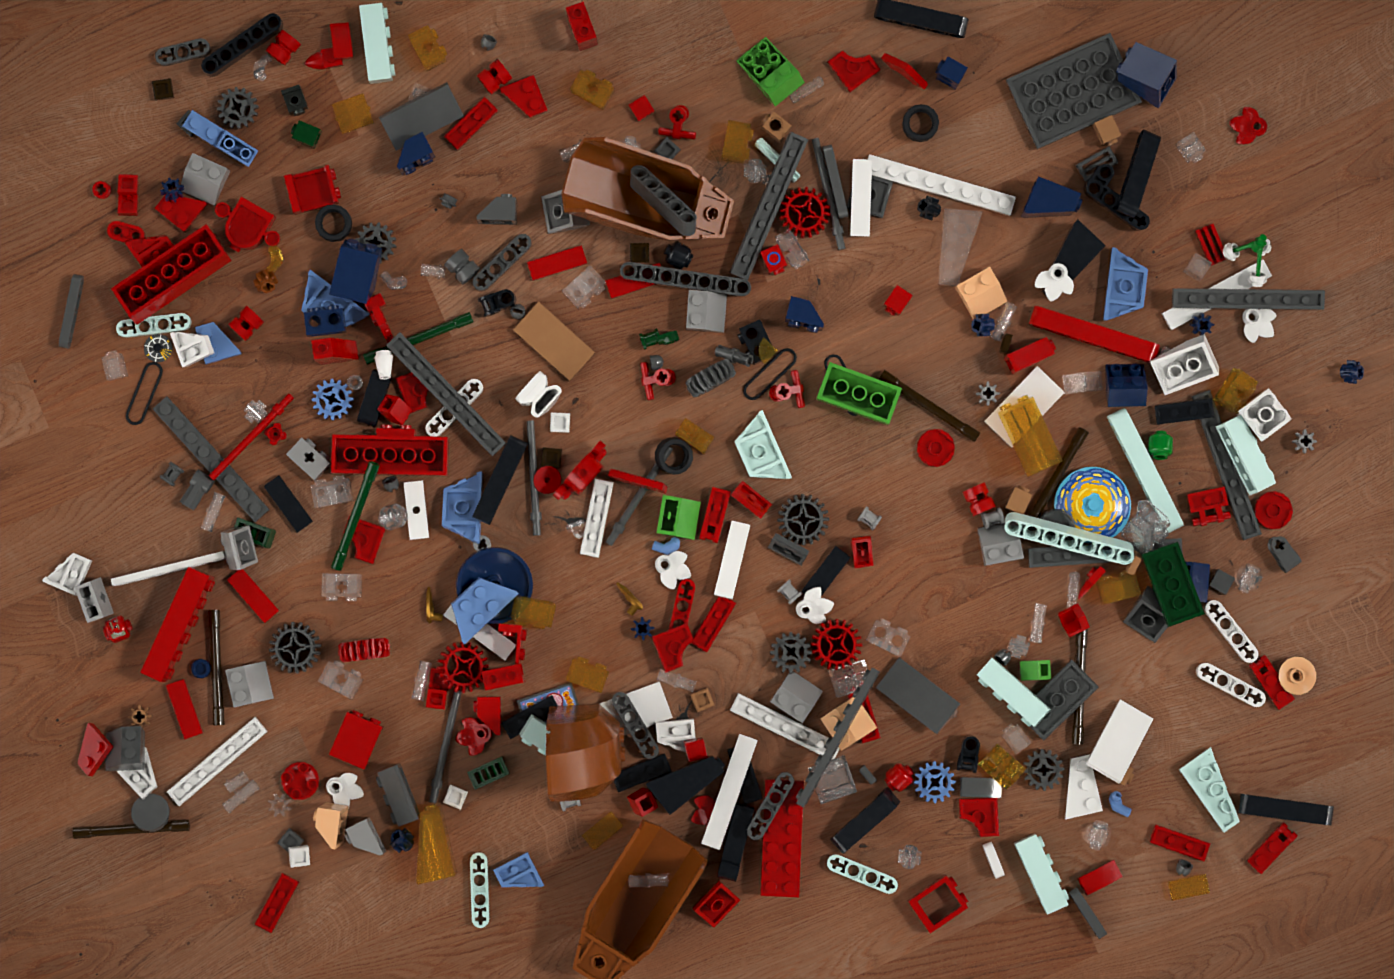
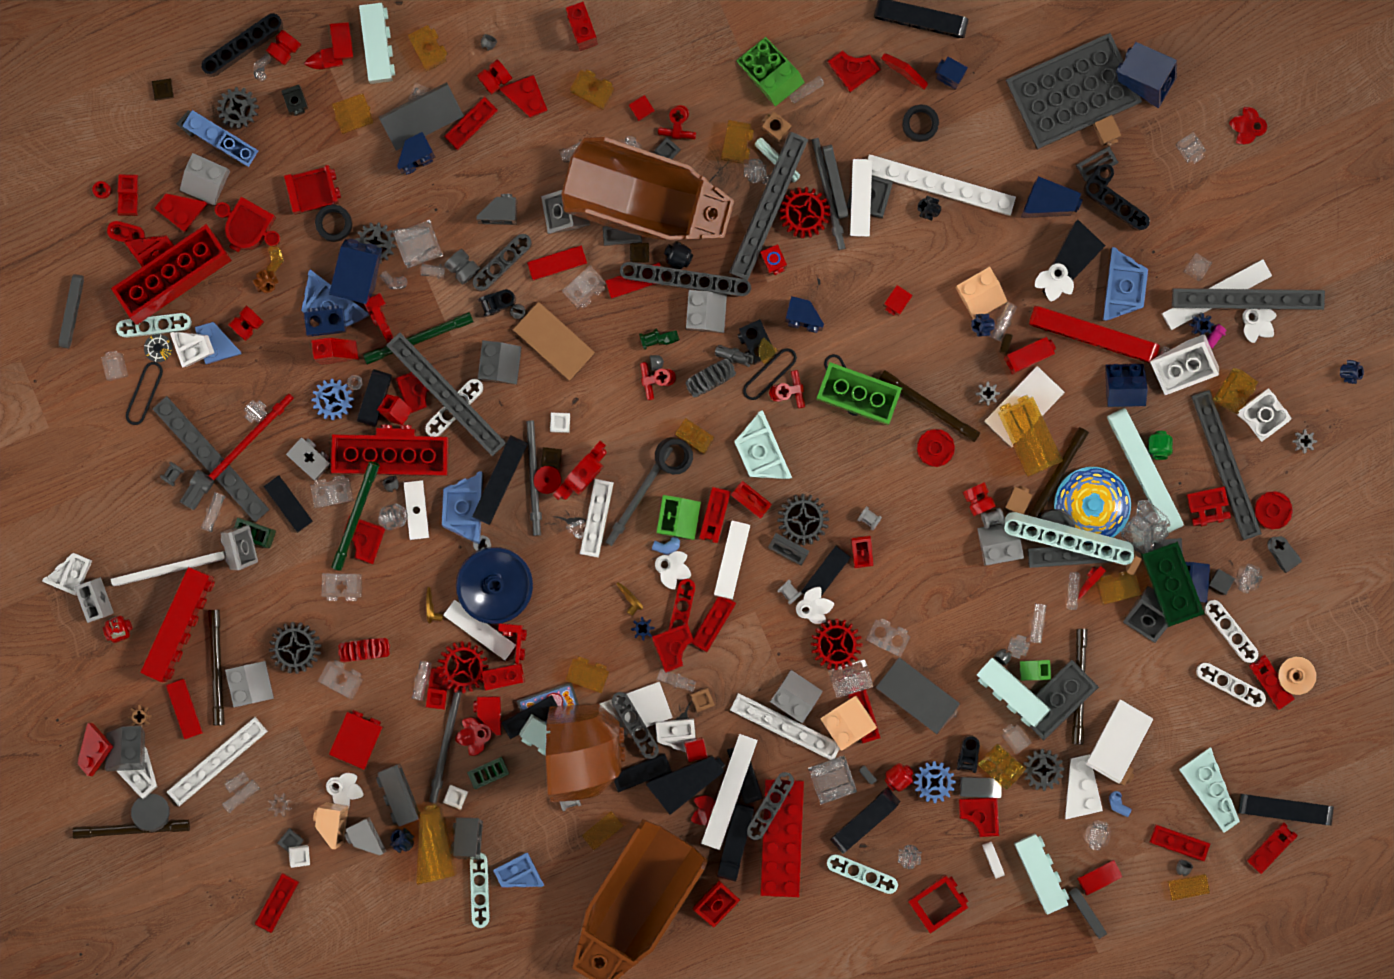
dark grey beam [155,38,211,66] -> none
dark blue gear [160,178,184,202] -> none
dark blue tile [191,659,211,678] -> none
red tile [227,569,280,623] -> none
red plate [264,423,287,445] -> none
red dish [281,762,319,800] -> none
dark green brick [291,120,322,149] -> none
white cone [374,350,393,380] -> none
dark grey plate [439,193,457,209] -> none
medium blue wing [451,577,519,644] -> none
clear yellow brick [511,595,556,629] -> none
white piece [515,371,562,418] -> none
red tile [608,469,668,494] -> none
red brick [627,788,659,817] -> none
clear pin [629,873,668,889] -> none
dark grey beam [630,165,697,236] -> none
dark grey gear [770,632,812,674] -> none
clear hinge [775,228,810,270] -> none
dark grey plate [796,668,880,808] -> none
clear wing [938,208,983,286] -> none
red panel [1058,603,1090,637] -> none
clear slope [1063,371,1103,395] -> none
black beam [1115,129,1161,218] -> none
black tile [1154,398,1214,425] -> none
red tile [1195,224,1226,266] -> none
light aqua brick [1216,415,1276,495] -> none
plant [1223,234,1271,287] -> none
none -> clear piece [393,220,443,268]
none -> dark grey brick [451,818,483,860]
none -> dark grey slope [478,340,522,385]
none -> dark grey tile [603,226,642,246]
none -> dark pink pin [1207,324,1227,349]

